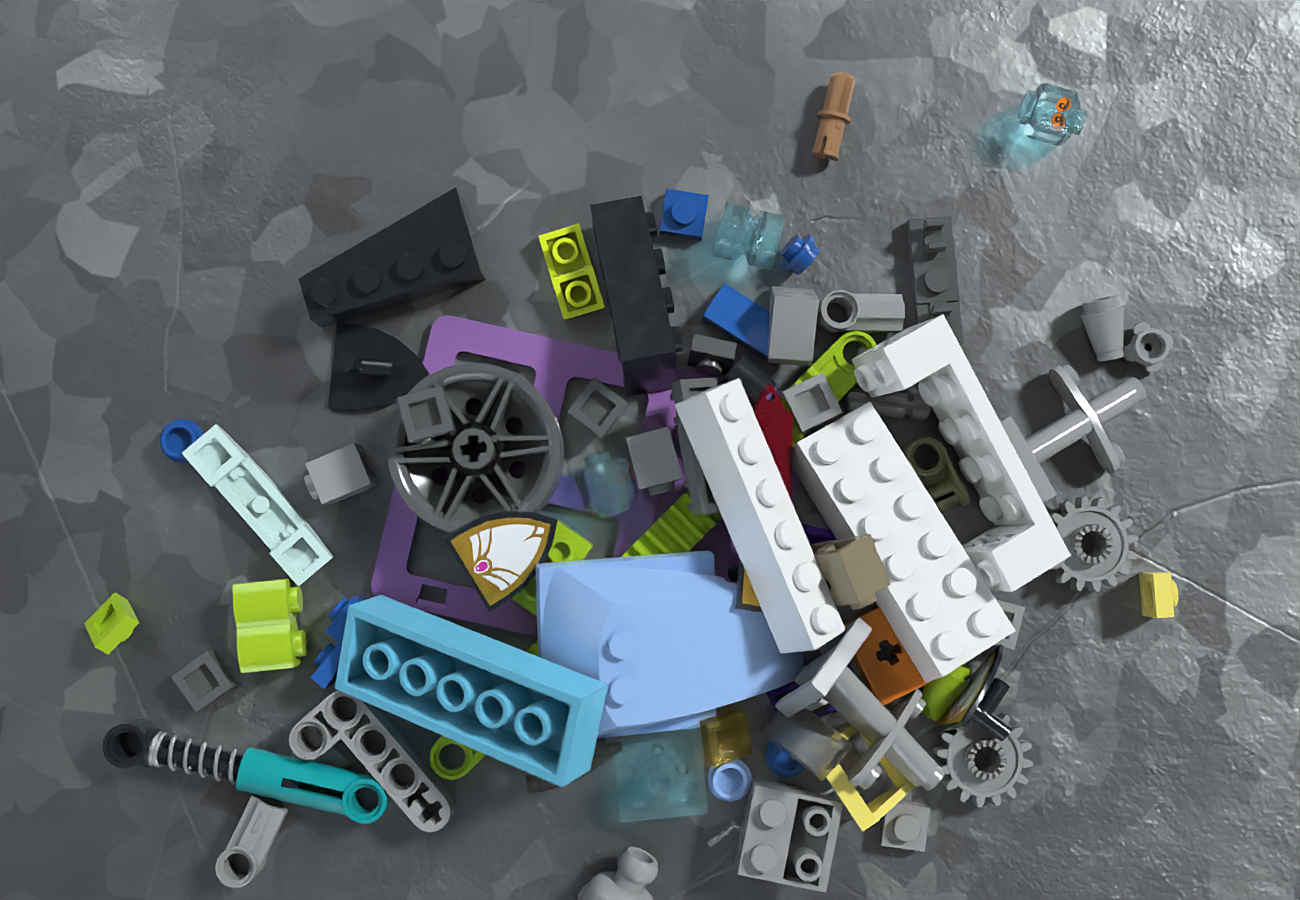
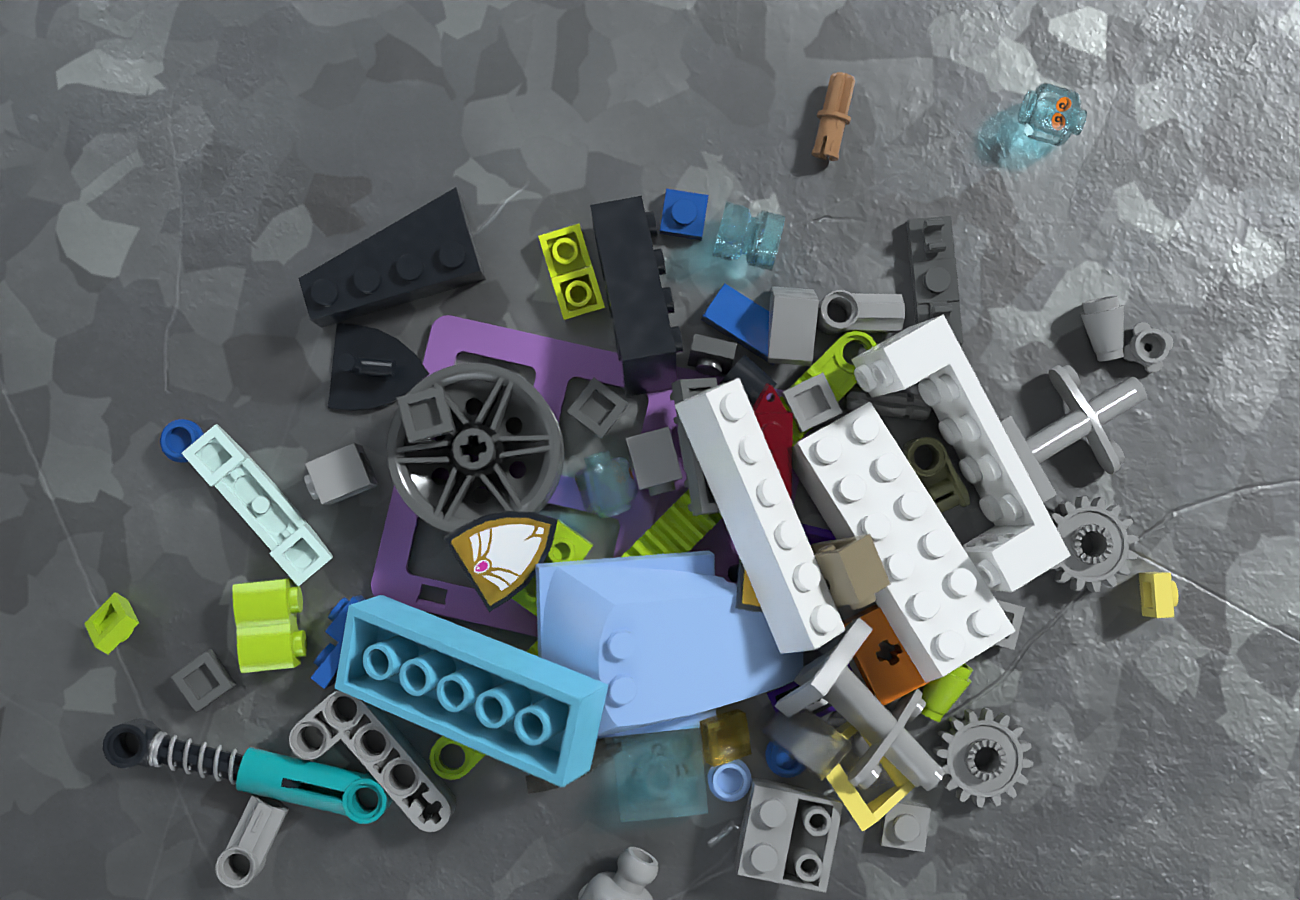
blue plate [780,234,820,275] -> none
black shield [933,644,1012,741] -> none

